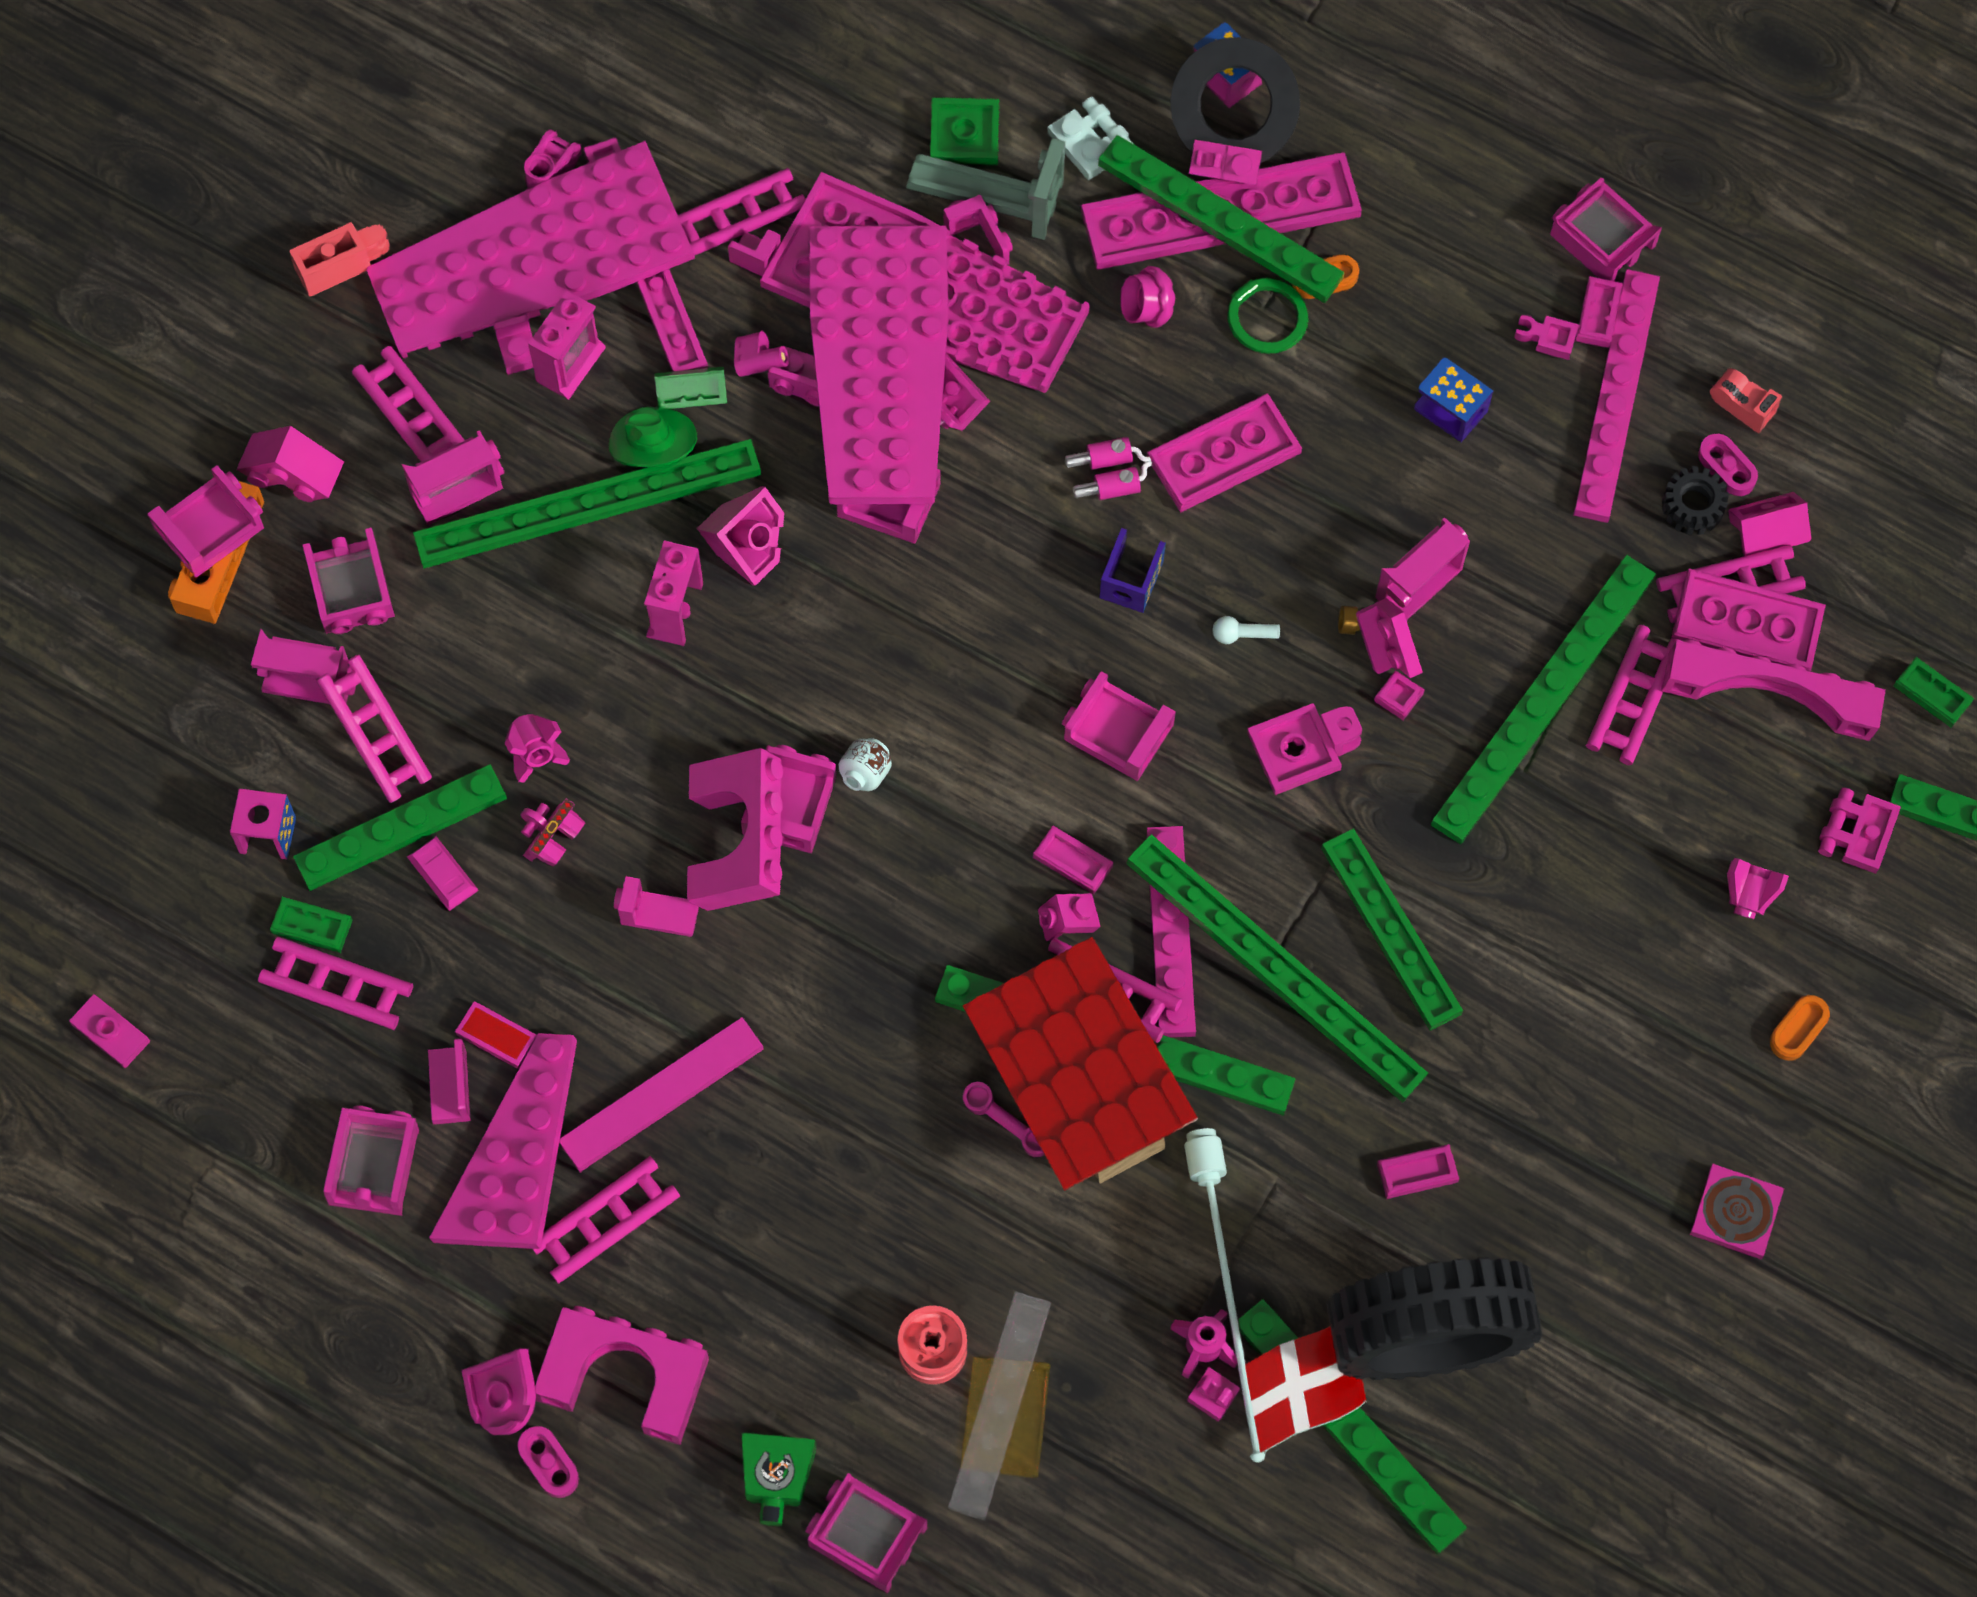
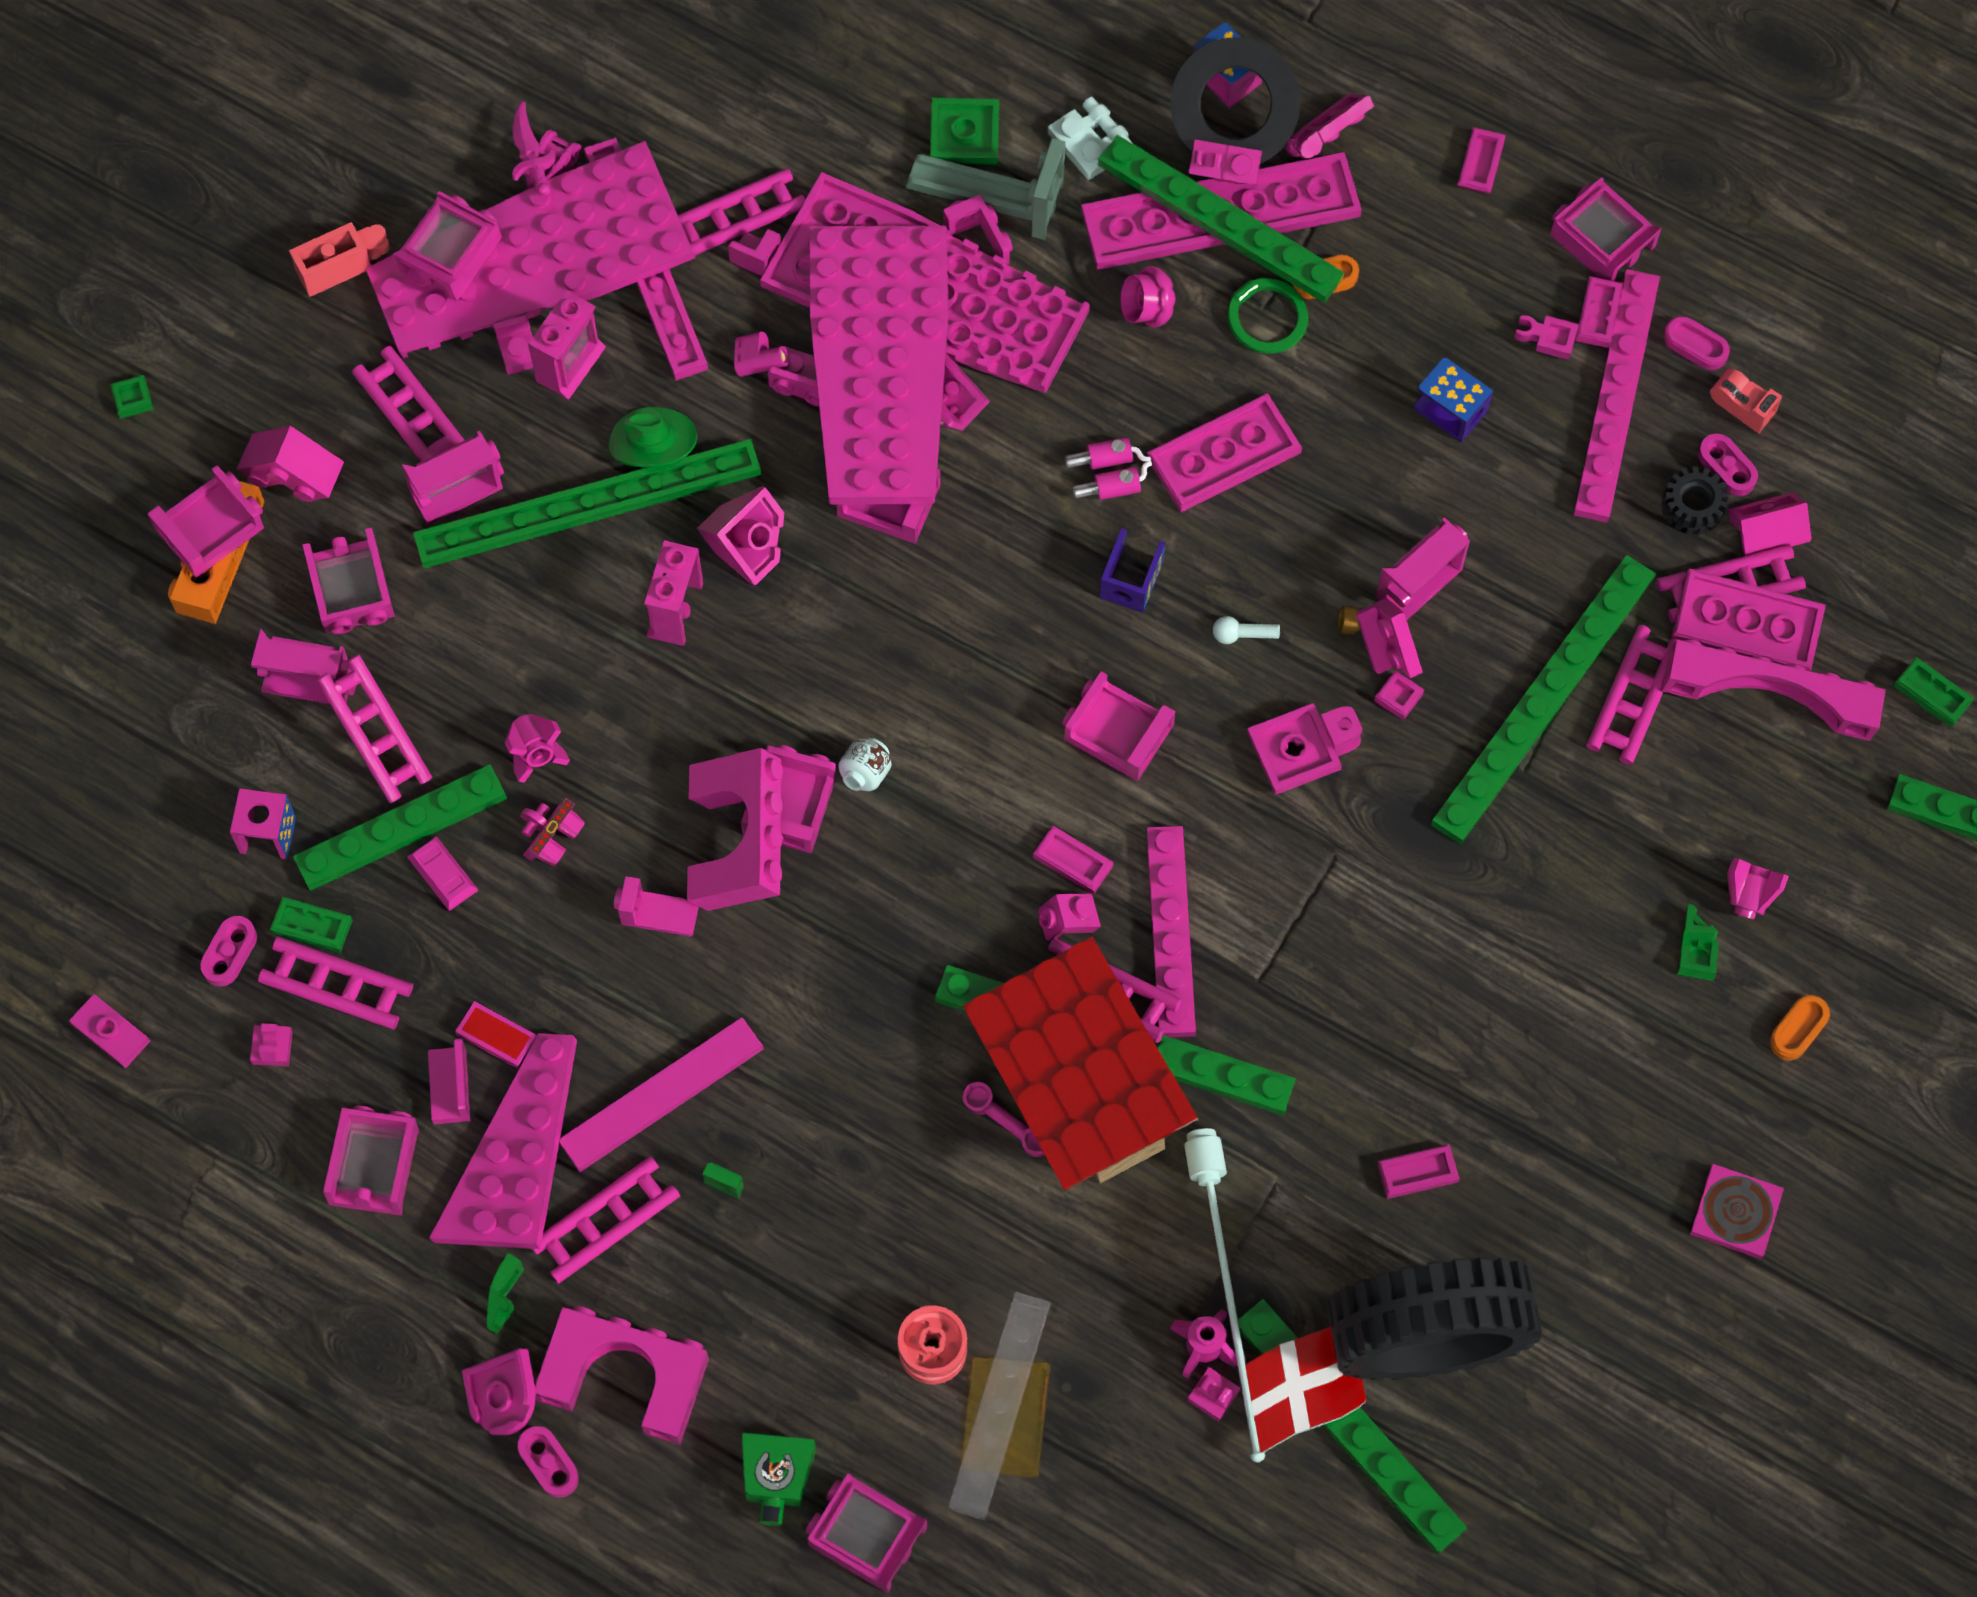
plate [654,367,727,410] -> none
green plate [1126,834,1428,1103] -> none
green plate [1321,828,1463,1031] -> none
dark pink plate [1818,788,1901,874] -> none
none -> green tile [110,375,154,419]
none -> dark pink plate [200,916,257,987]
none -> dark pink tile [250,1023,293,1066]
none -> dark pink window [393,191,502,301]
none -> green slope [487,1253,524,1335]
none -> dark pink piece [512,101,556,197]
none -> green tile [703,1162,744,1199]
none -> dark pink hinge [1285,93,1374,159]
none -> dark pink tile [1457,127,1506,194]
none -> dark pink tile [1664,317,1730,370]
none -> green slope [1677,904,1719,981]

